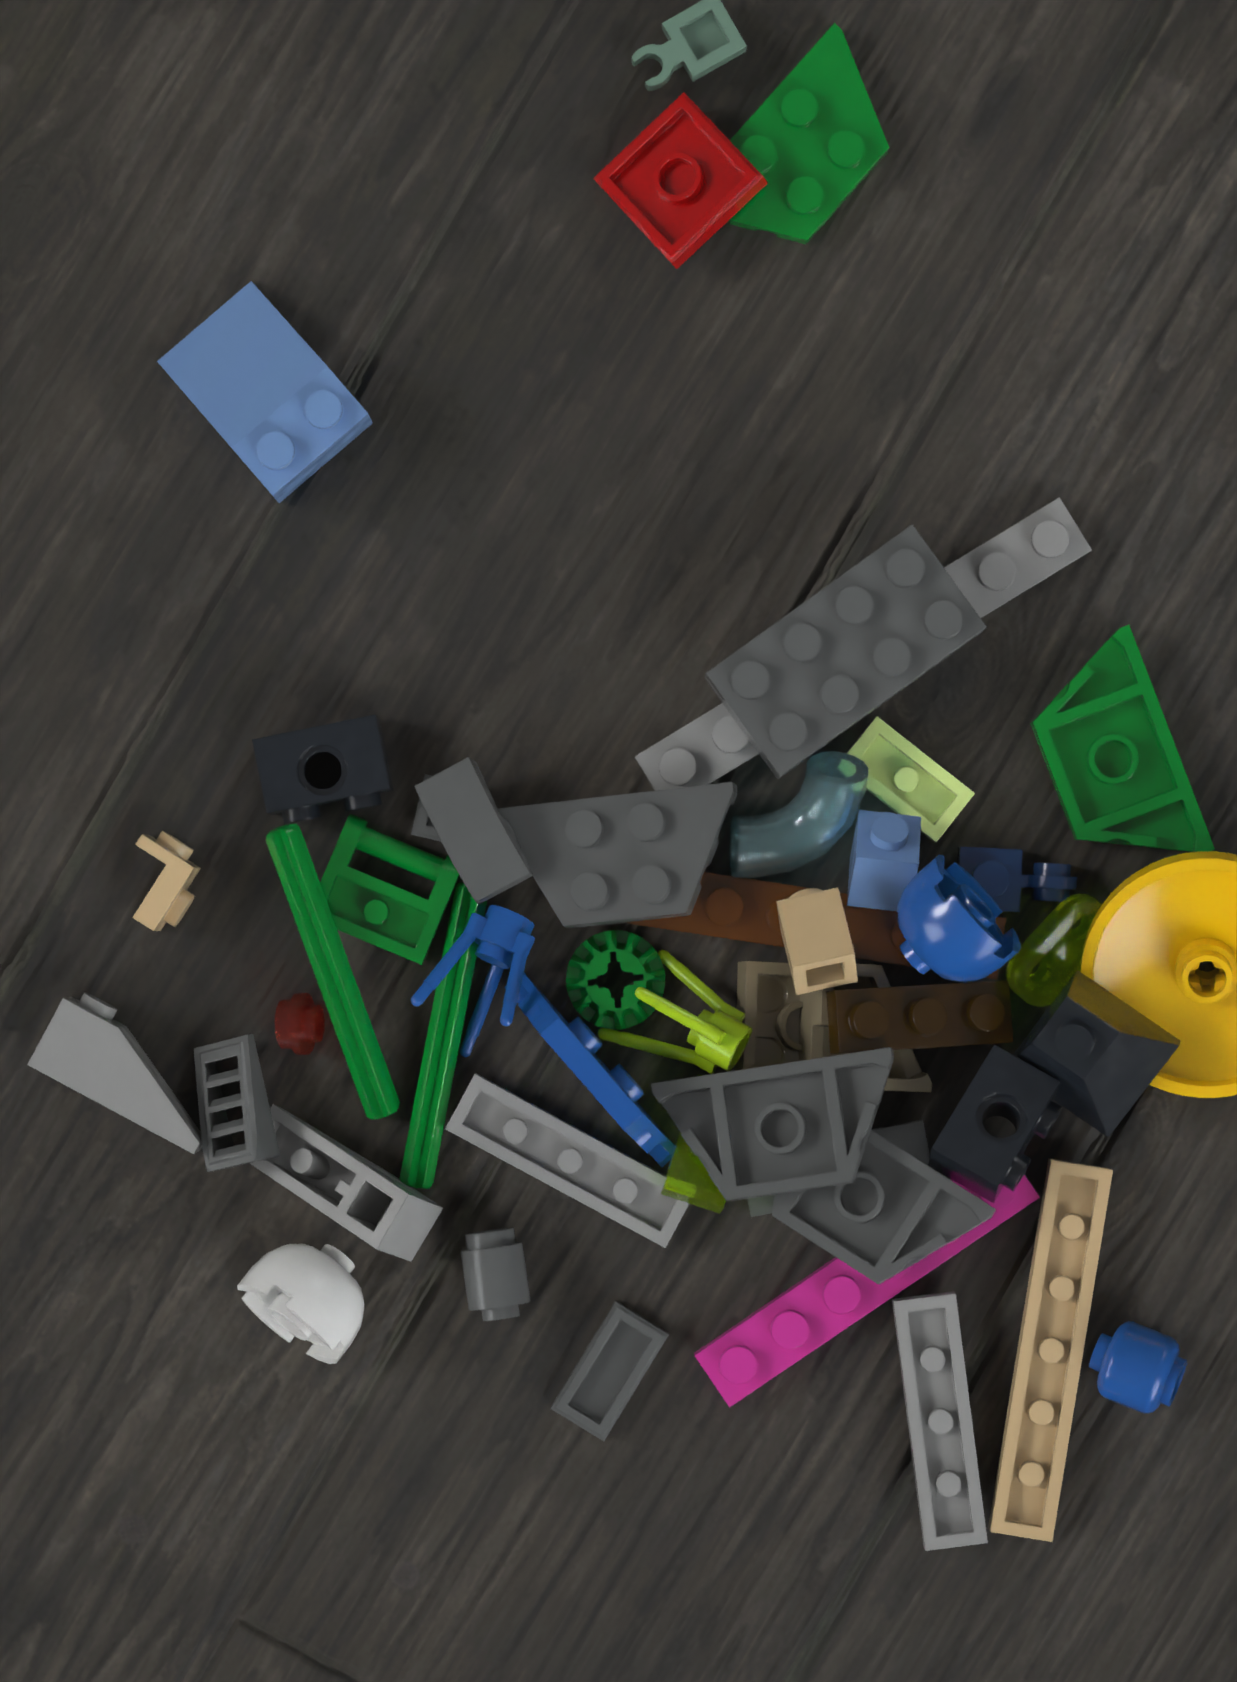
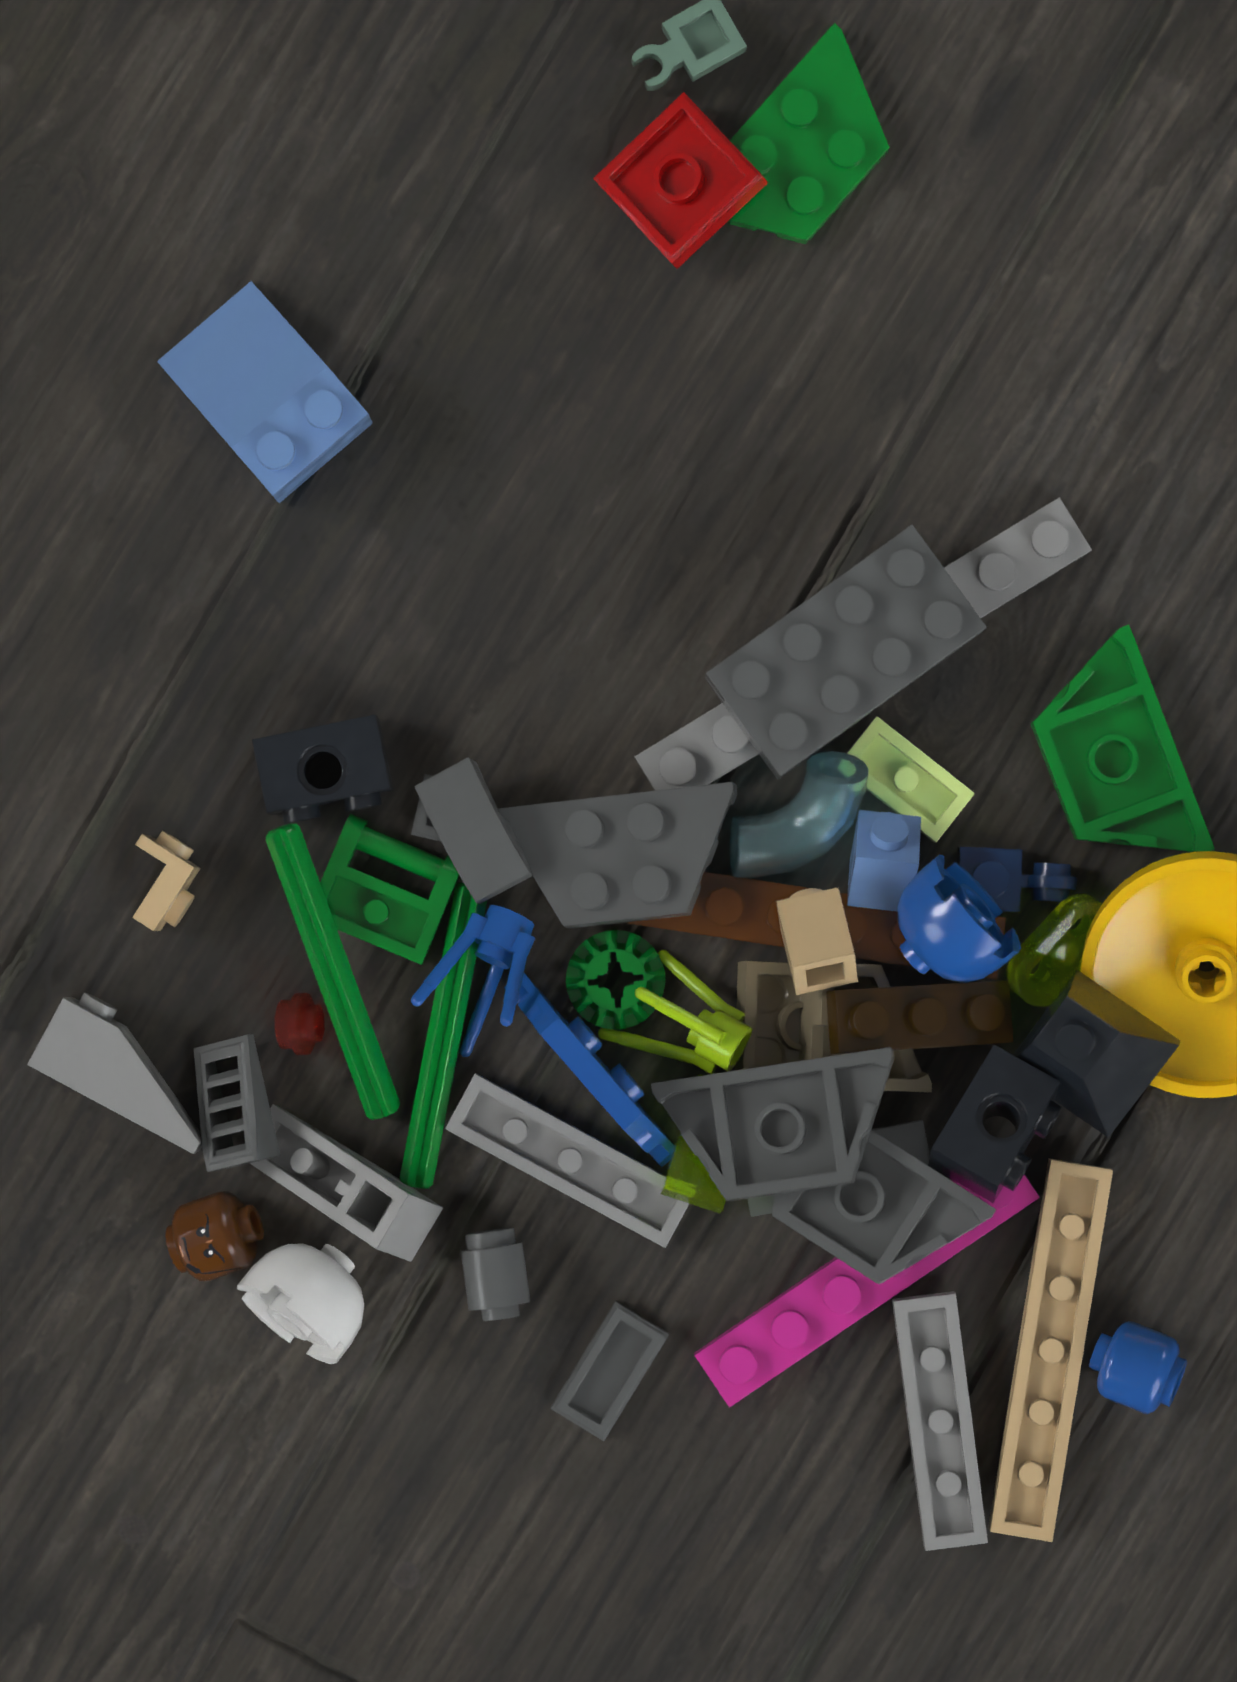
none -> reddish brown head [165,1191,264,1281]

